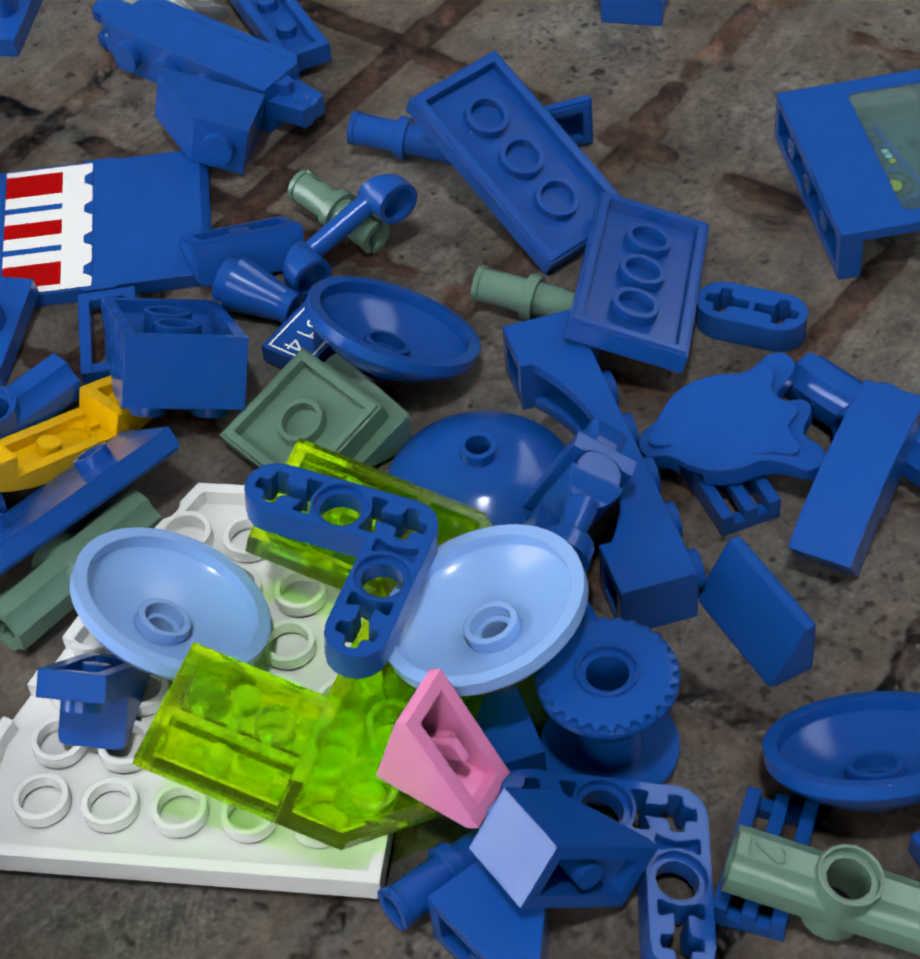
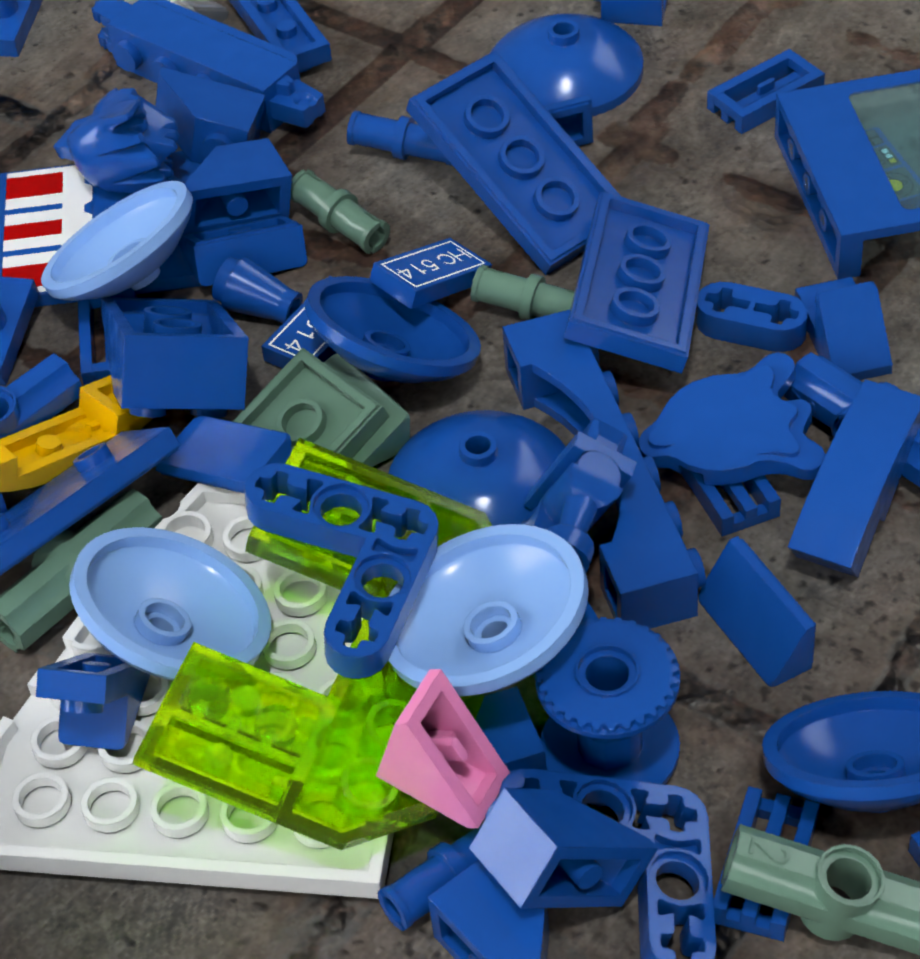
blue bar [283,174,417,299] -> none
none -> light blue dish [41,181,193,301]
none -> blue piece [53,88,183,194]
none -> blue slope [156,415,292,494]
none -> blue slope [182,138,292,235]
none -> blue tile [369,238,492,309]
none -> blue dish [490,13,644,116]
none -> blue tile [707,49,825,134]
none -> blue slope [795,277,893,380]

